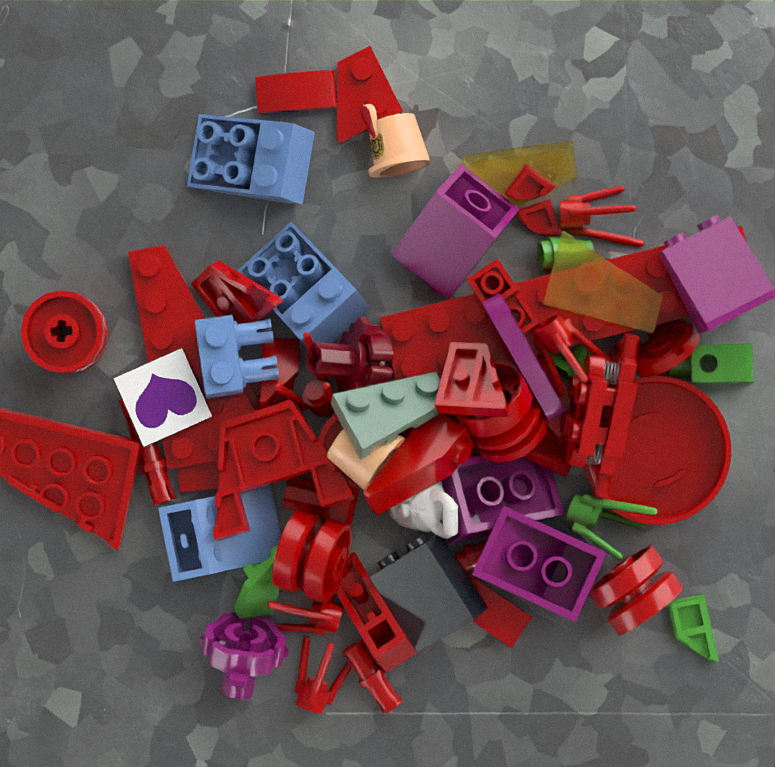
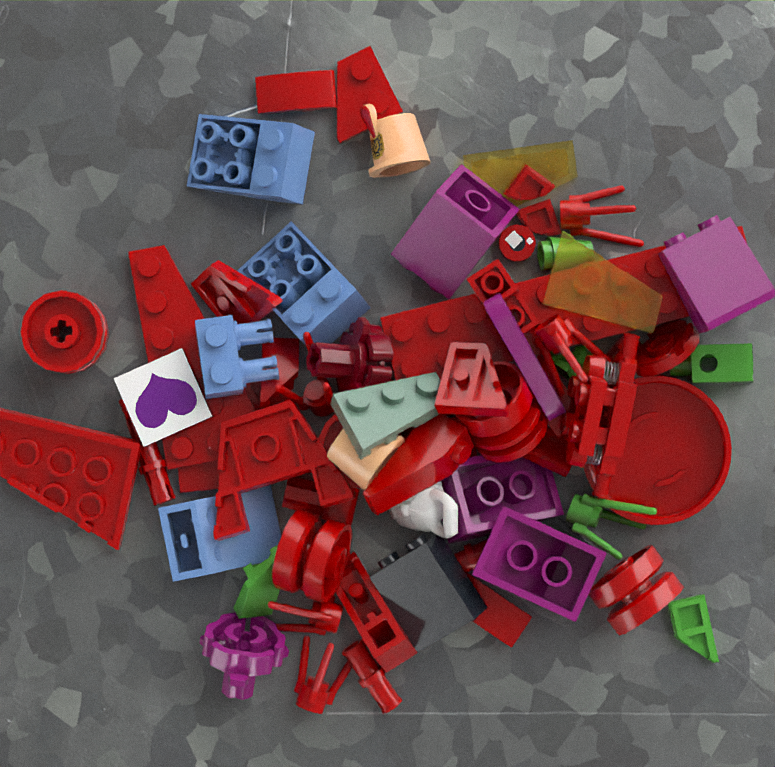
none -> red tile [498,224,536,262]

